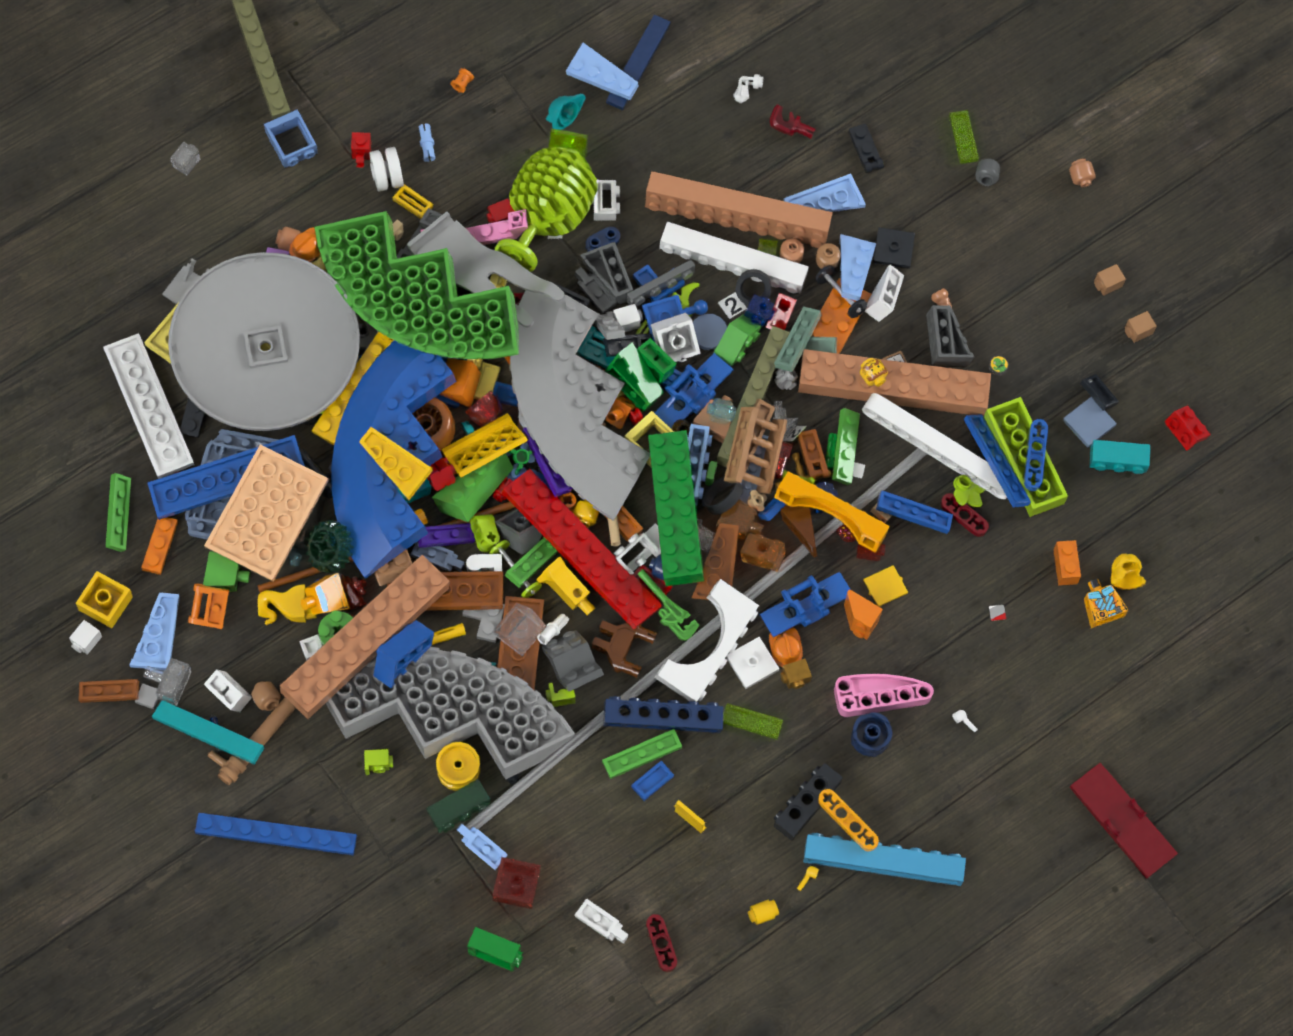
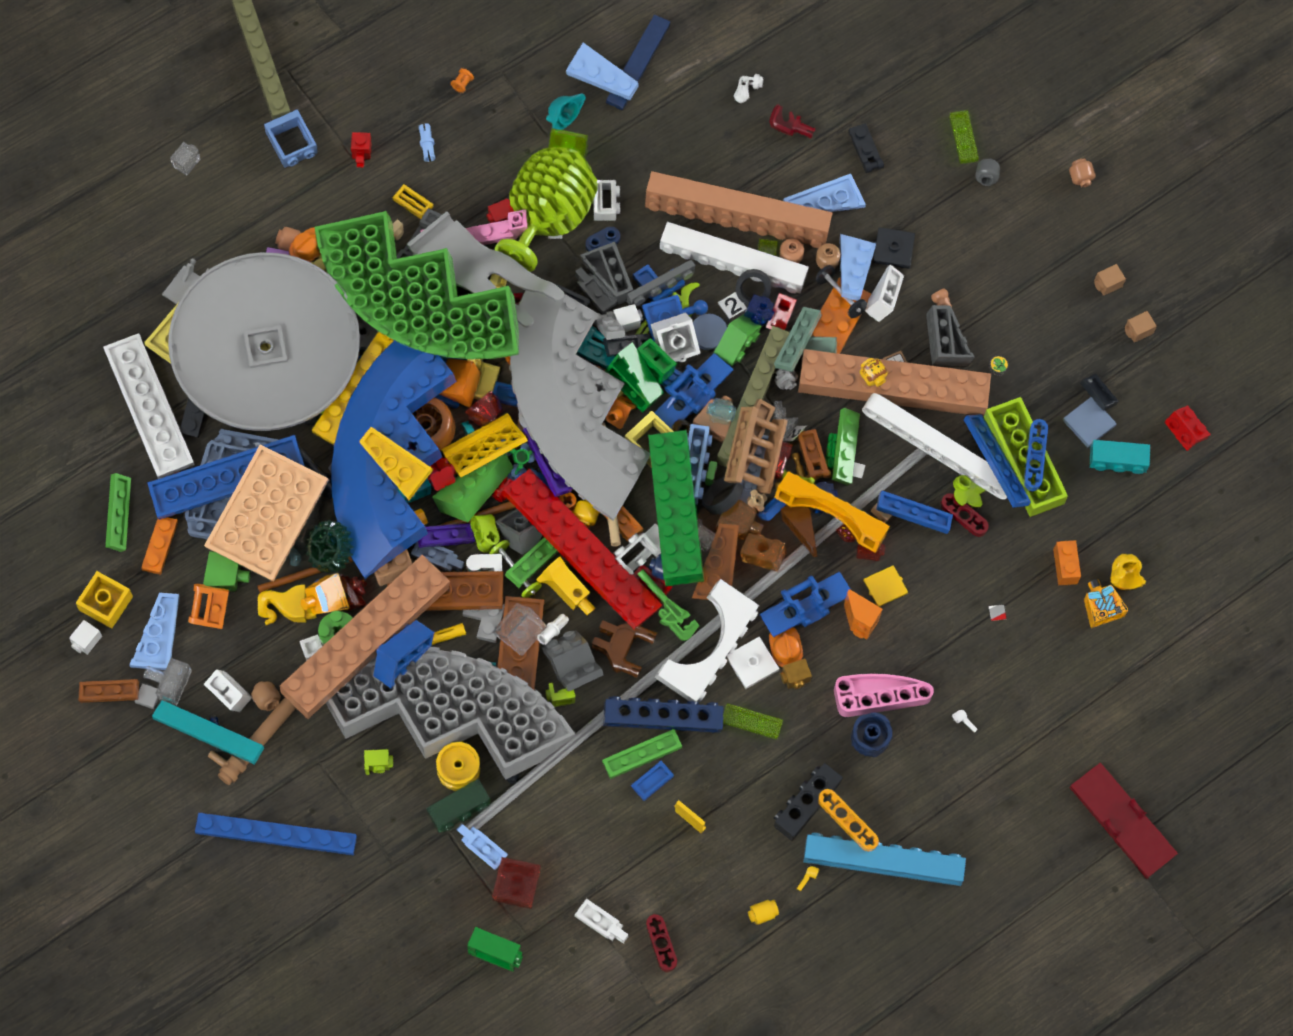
white wheel [369,147,404,192] -> none
red bush [629,408,643,426] -> none

